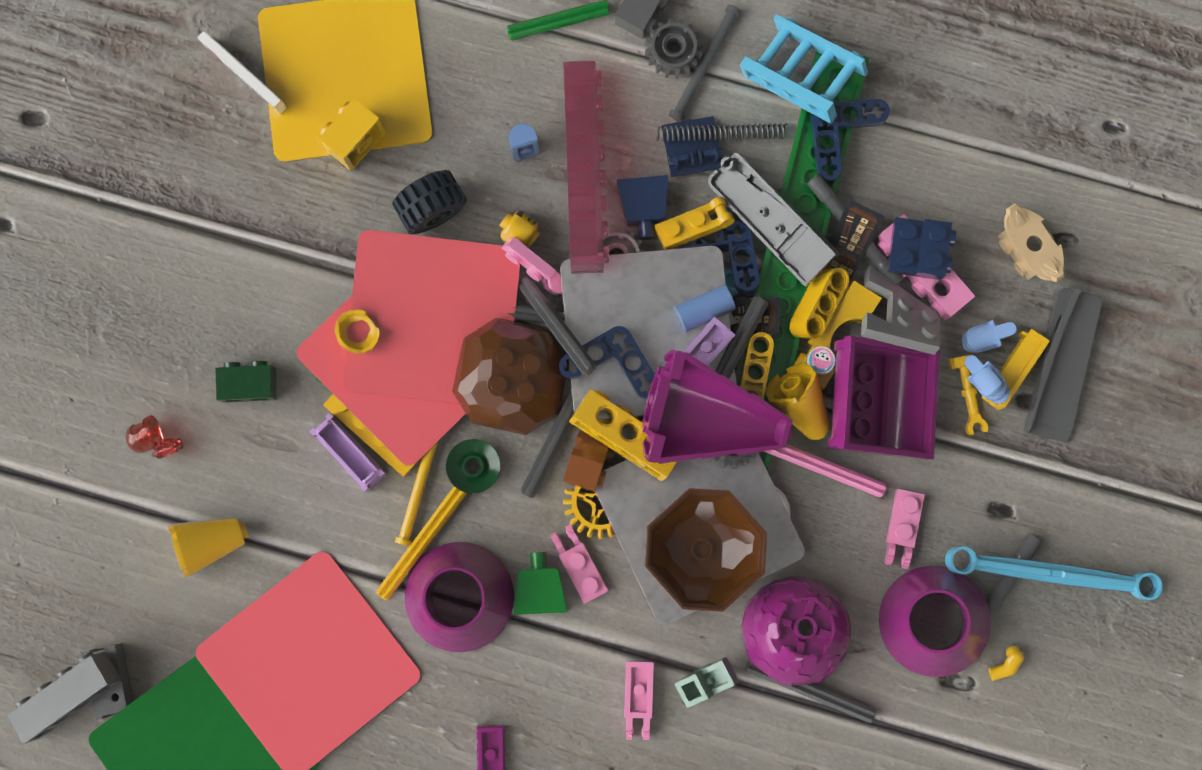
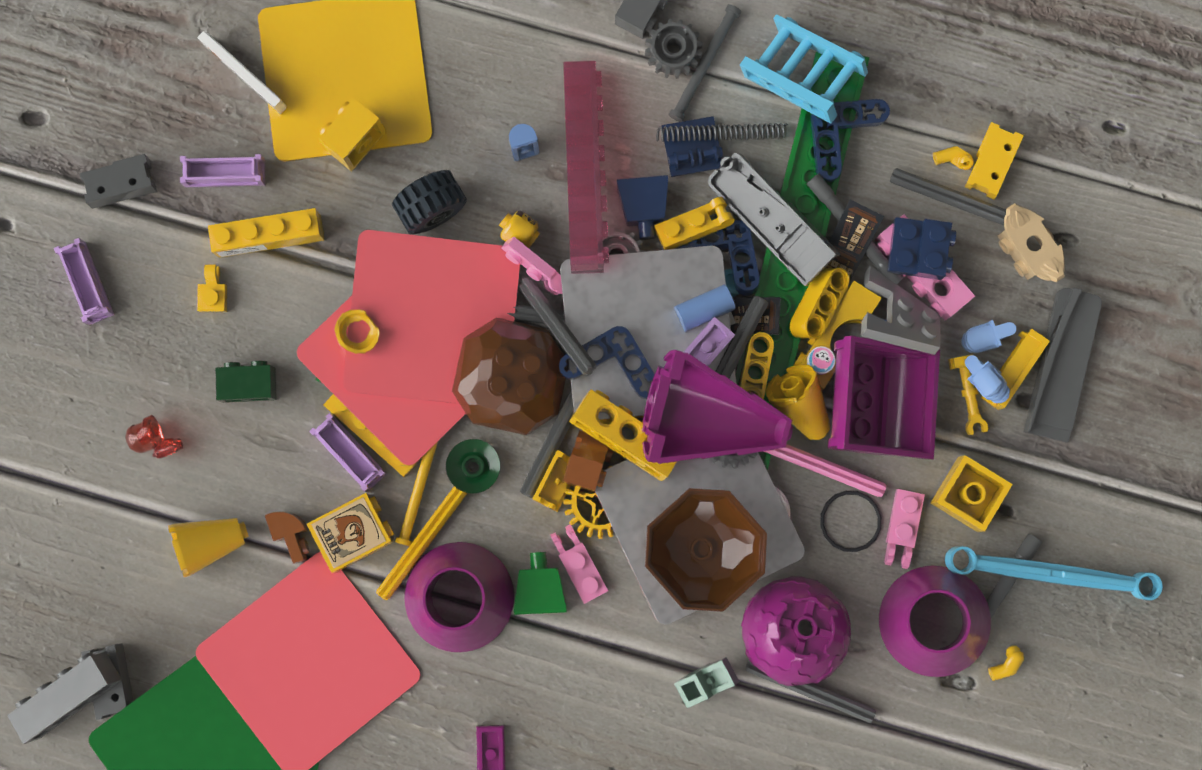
green axle [507,0,610,41] -> none
bright pink hinge [624,661,654,740] -> none
none -> lavender container [54,238,114,325]
none -> dark grey piece [80,154,157,209]
none -> lavender container [180,154,265,187]
none -> yellow plate [197,265,227,312]
none -> yellow brick [208,208,325,258]
none -> dark orange brick [265,512,310,564]
none -> brick [307,493,395,573]
none -> yellow hinge [533,450,571,512]
none -> black piece [820,490,882,552]
none -> dark grey axle [890,168,1006,225]
none -> yellow brick [930,455,1013,532]
none -> yellow arm [933,146,974,170]
none -> yellow piece [965,122,1024,200]

